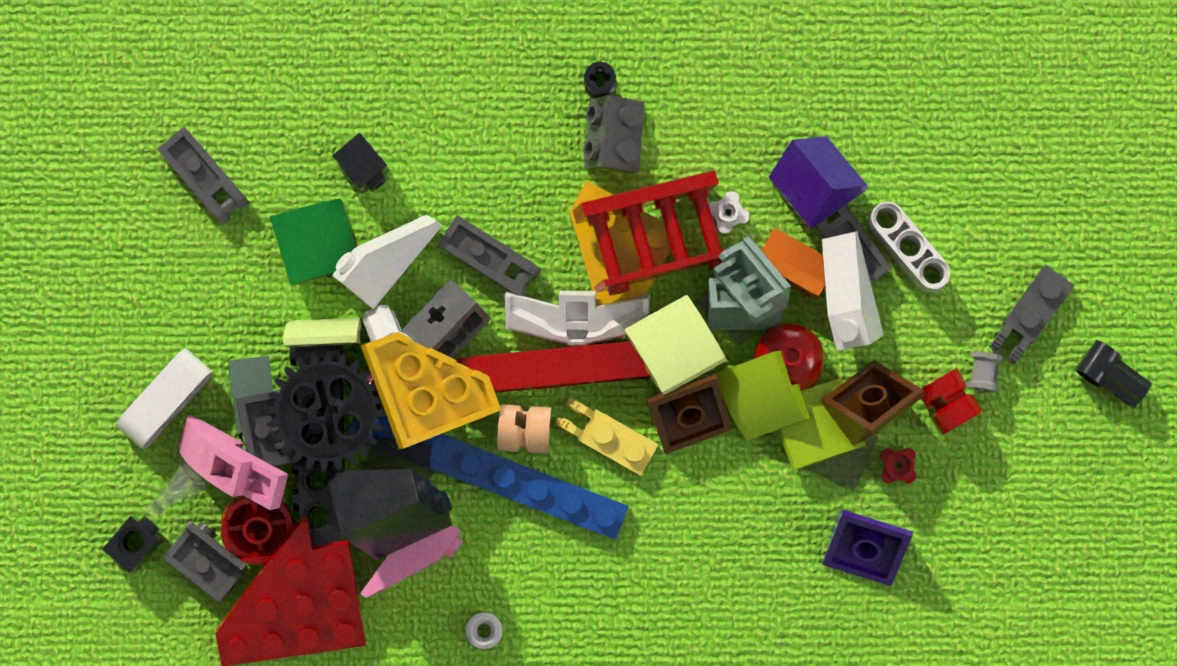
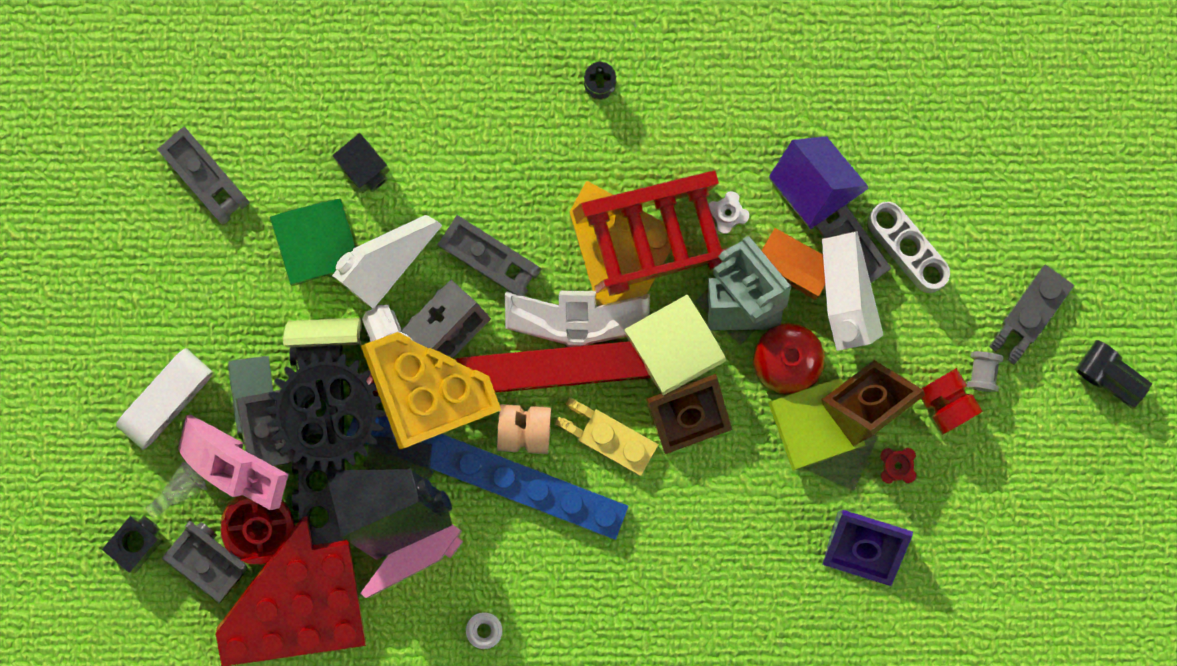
dark grey bracket [583,95,645,174] -> none
lime slope [715,351,810,441] -> none

